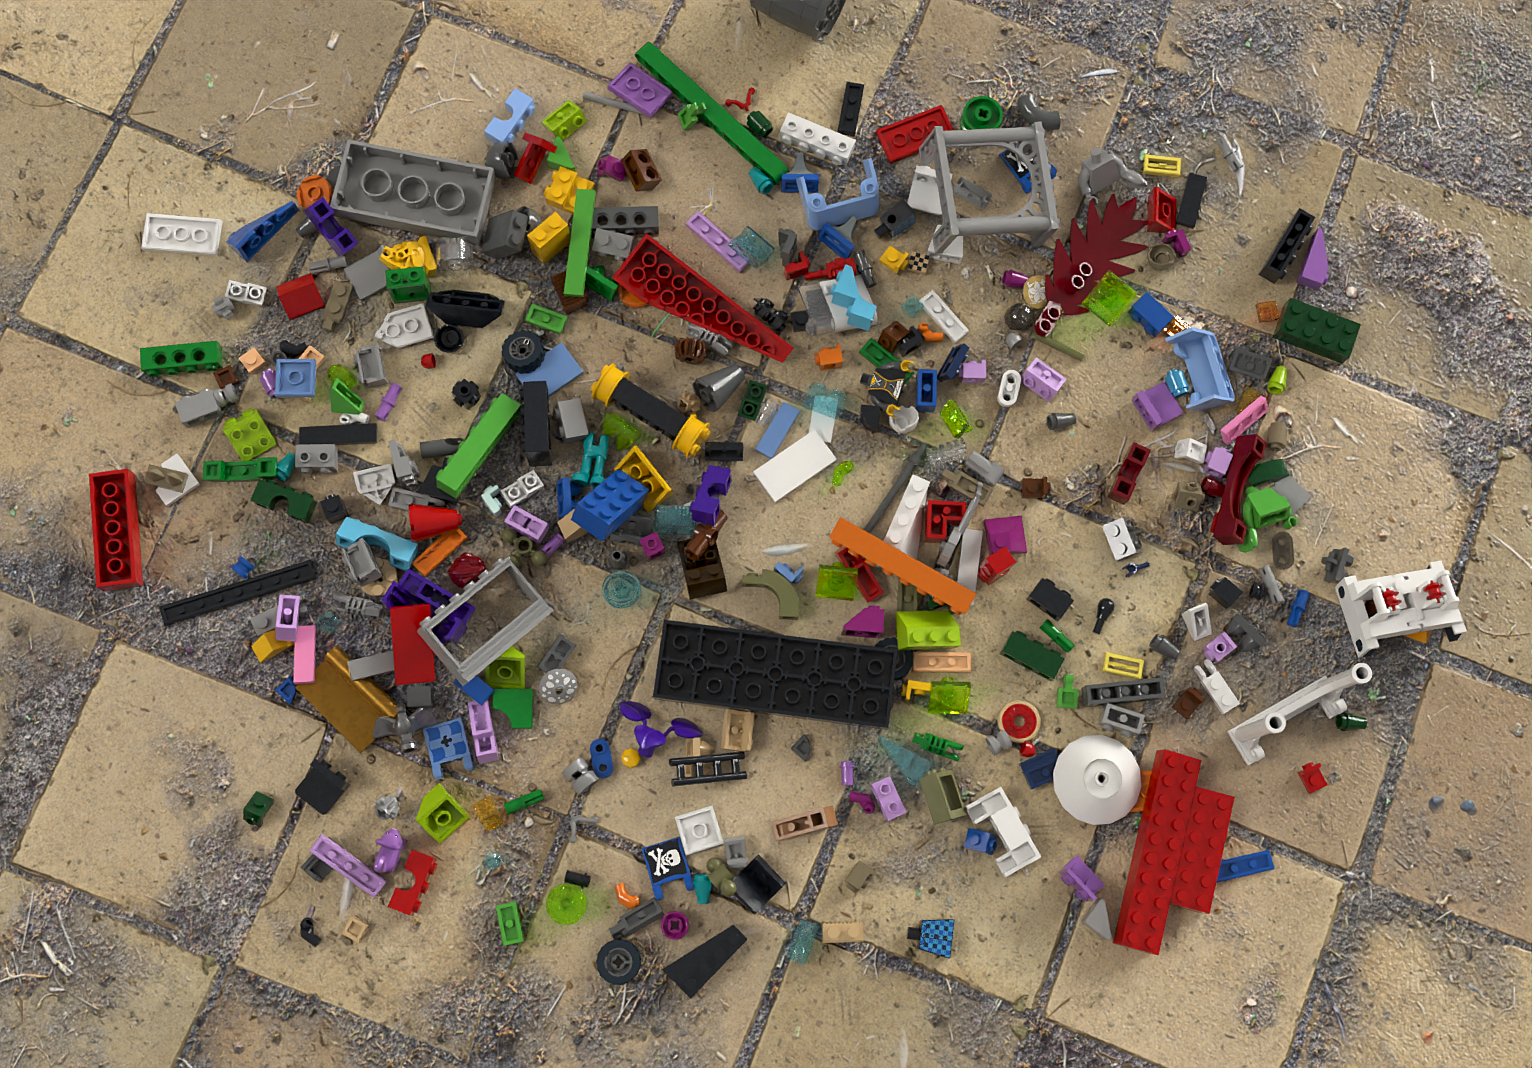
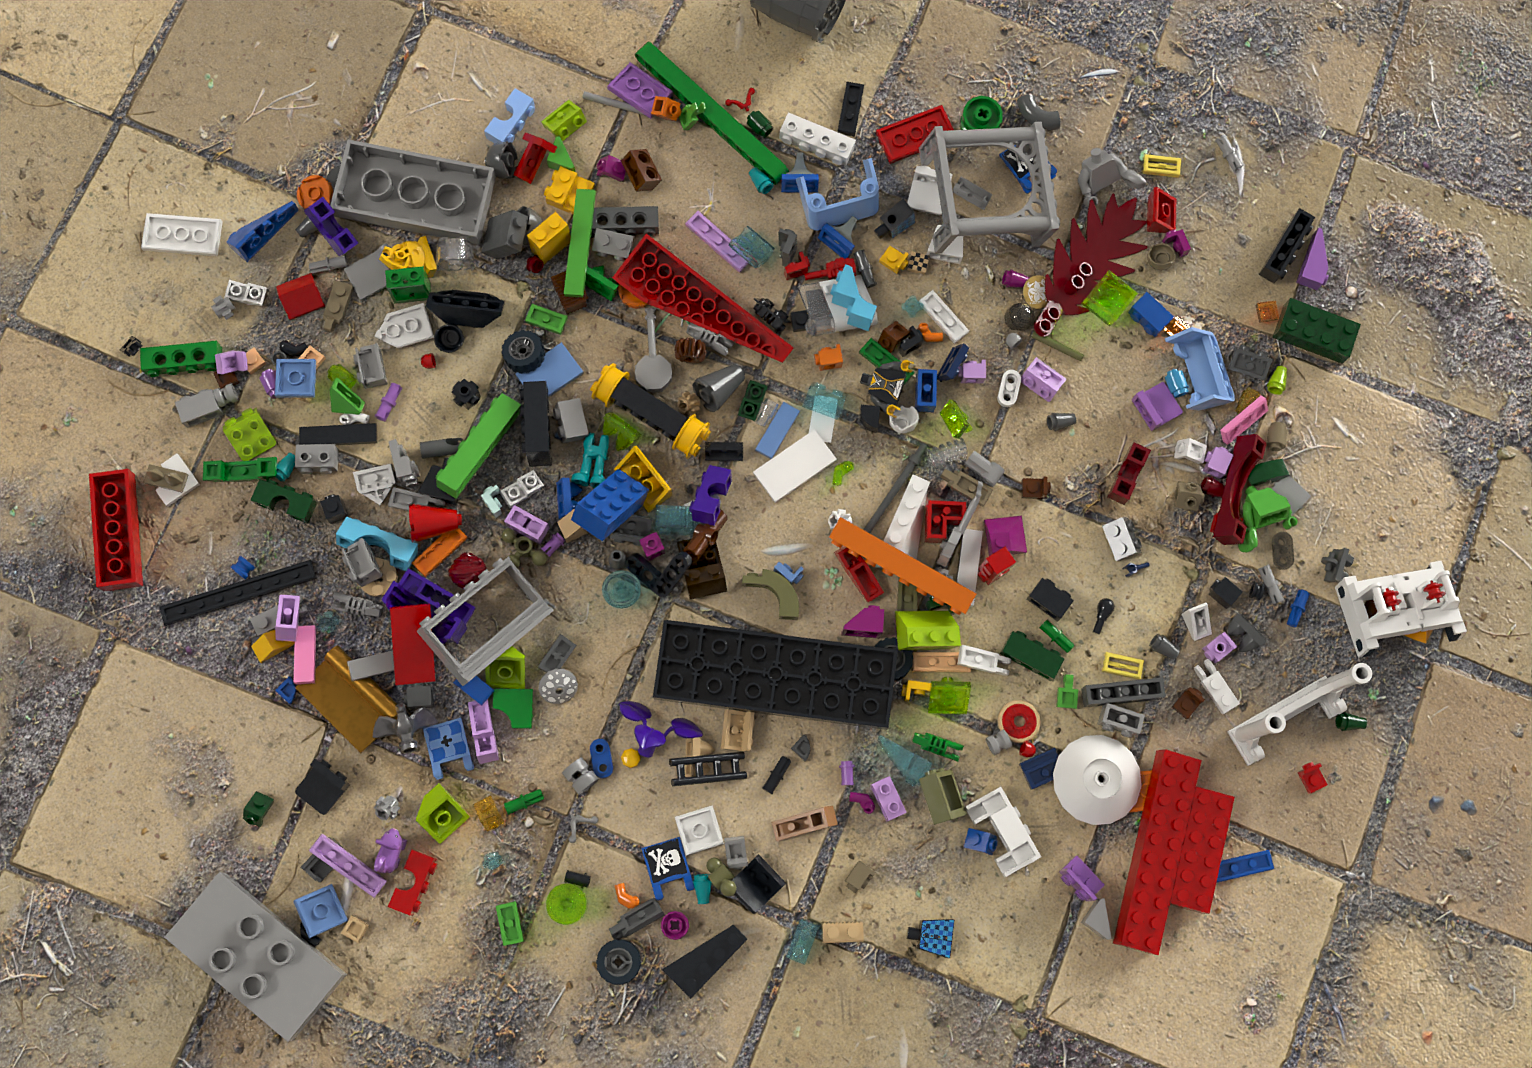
clear neon green tile [815,562,858,601] -> none
black tile [1176,173,1207,229] -> none
none -> black plate [120,336,143,357]
none -> light grey plate [164,872,347,1042]
none -> lavender bracket [215,350,248,374]
none -> medium blue plate [293,884,348,939]
none -> dark red plate [526,255,544,273]
none -> black beam [625,552,692,597]
none -> light grey piece [635,308,672,393]
none -> orange brick [651,96,681,121]
none -> black axle [762,756,791,795]
none -> white gear [828,509,852,529]
none -> white hinge [957,645,1011,676]

